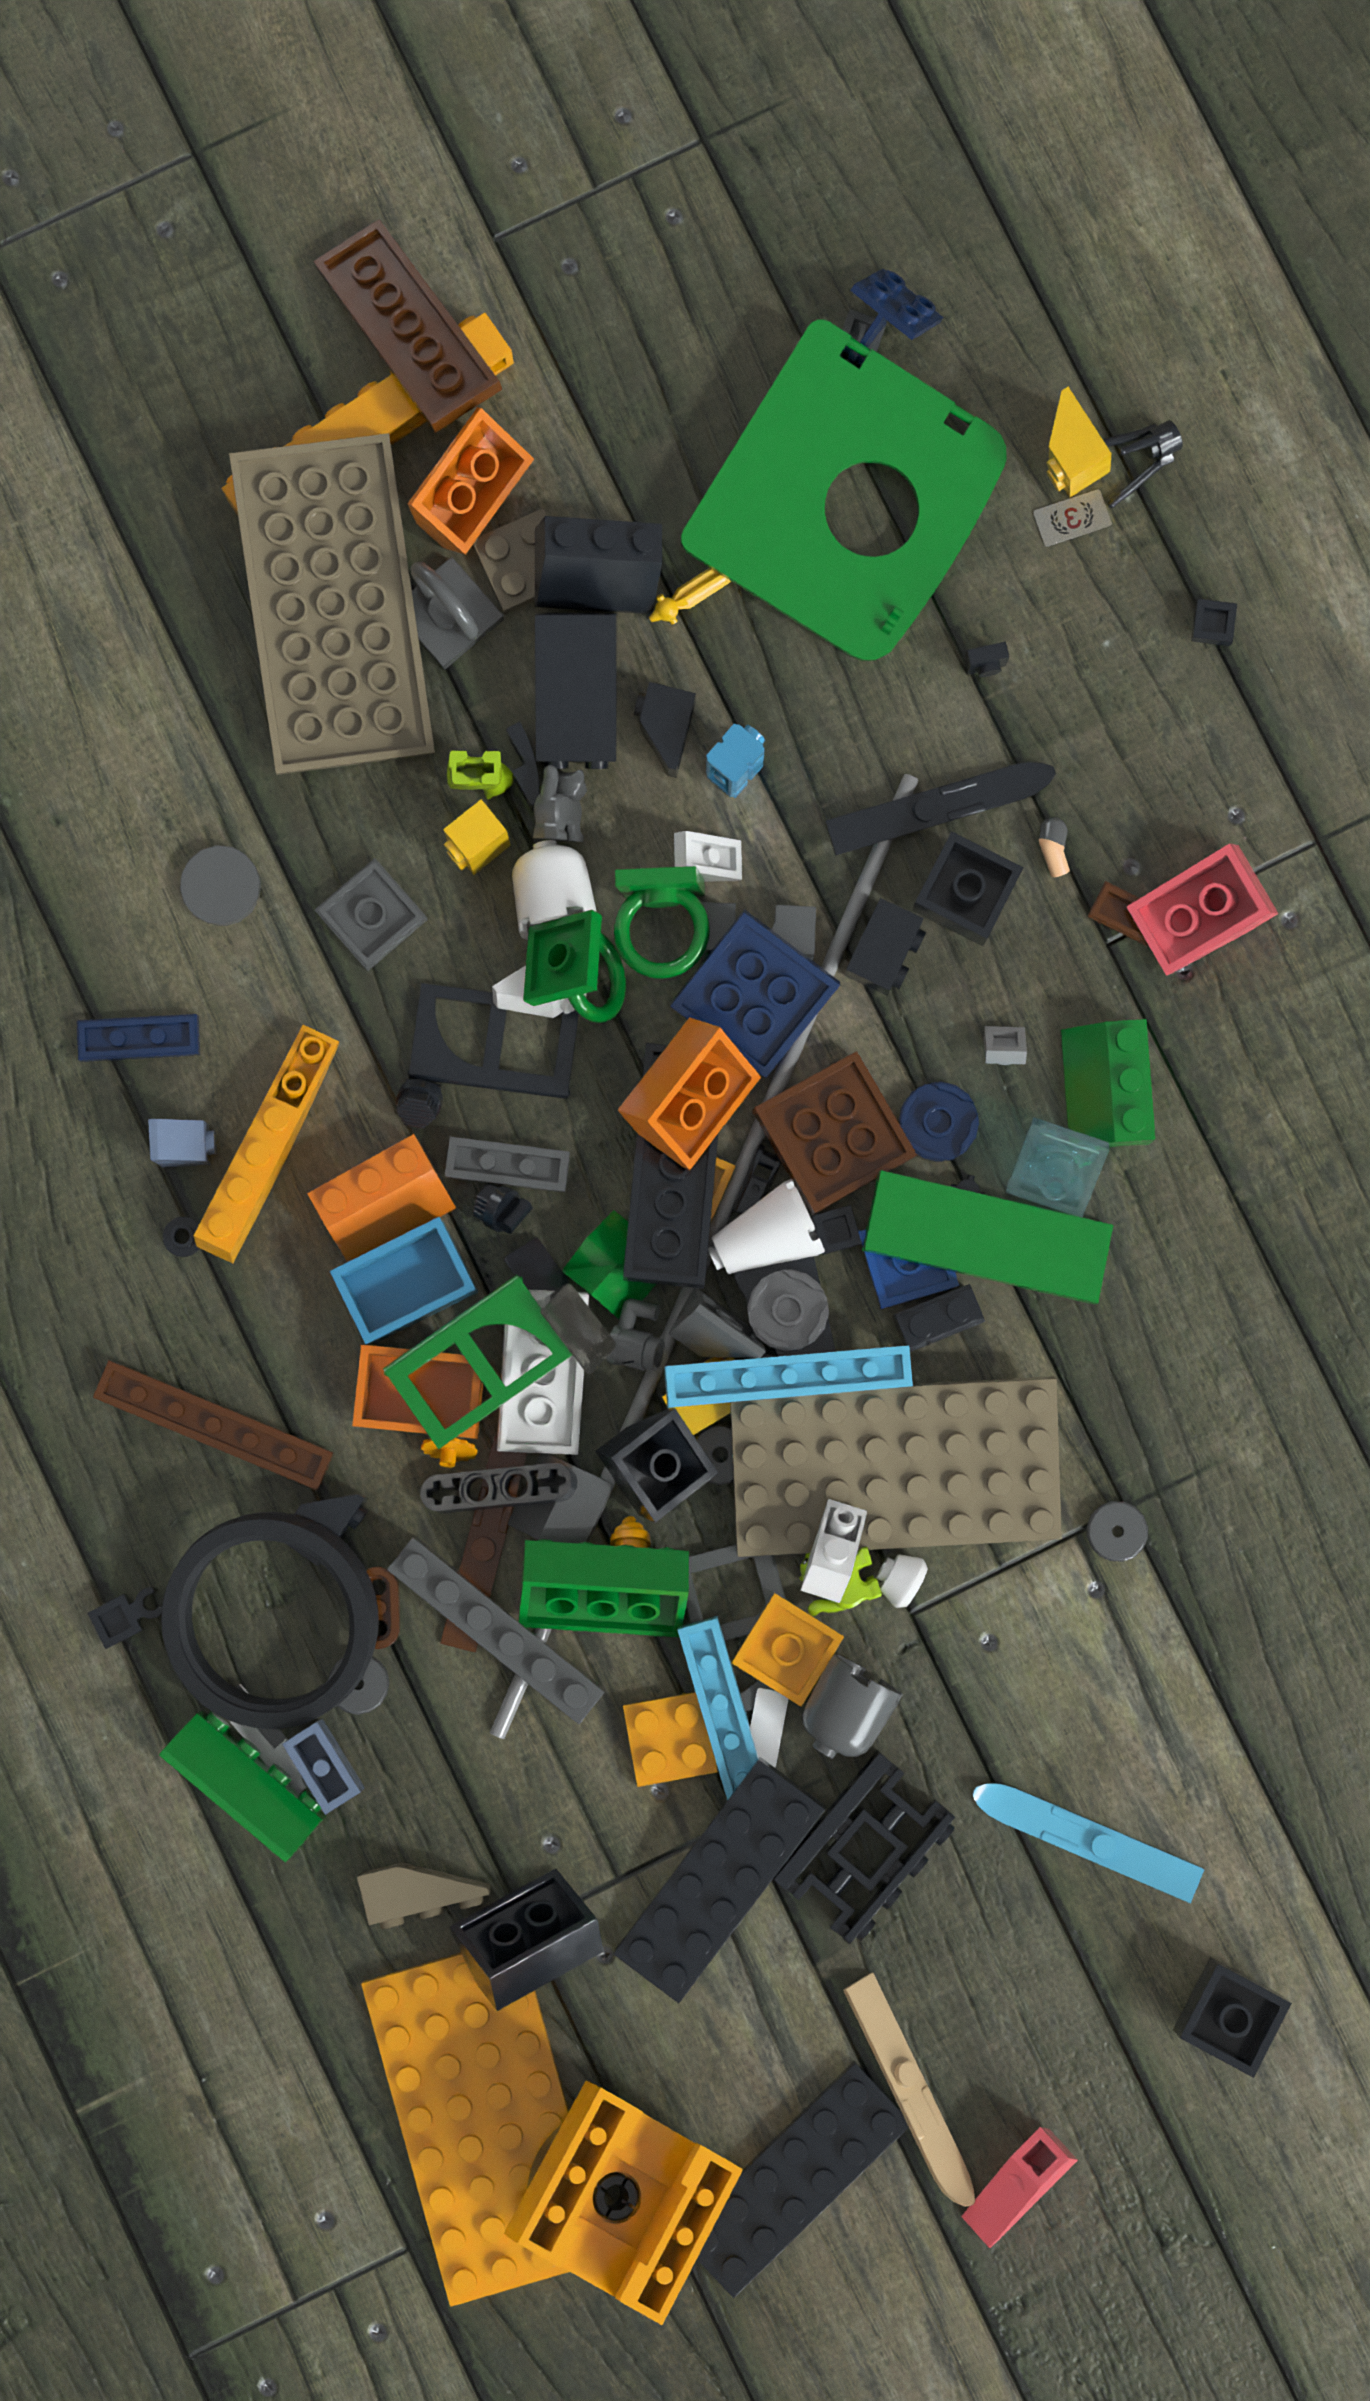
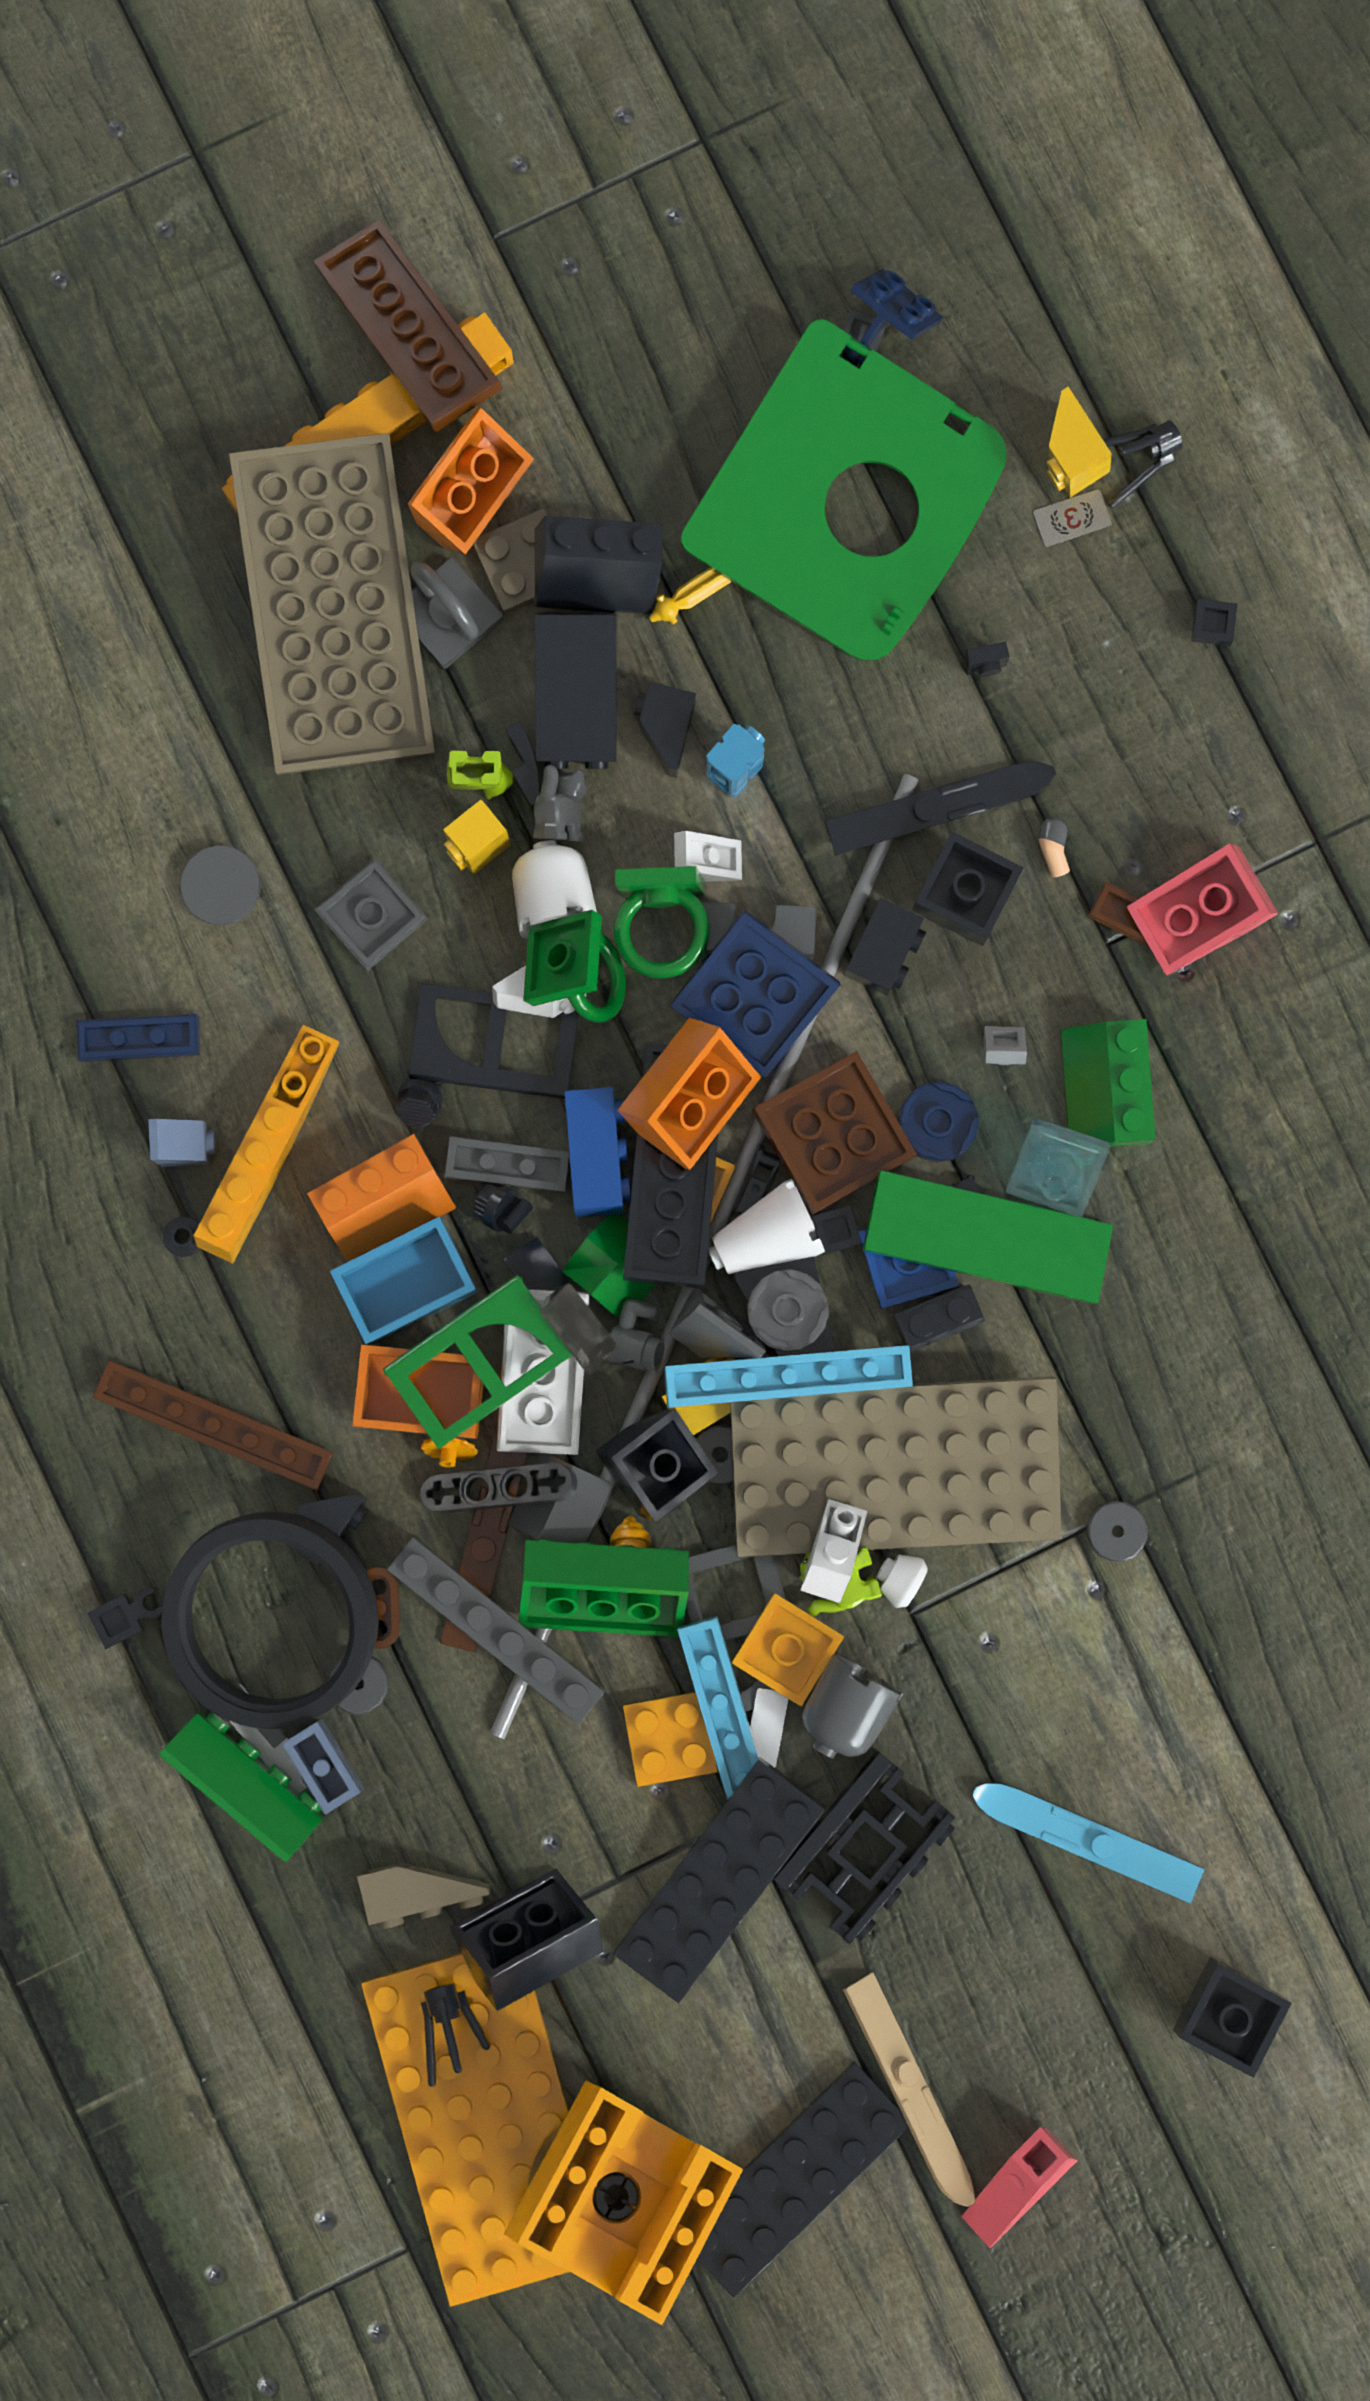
none -> black plant [421,1983,490,2087]
none -> blue brick [565,1087,631,1218]

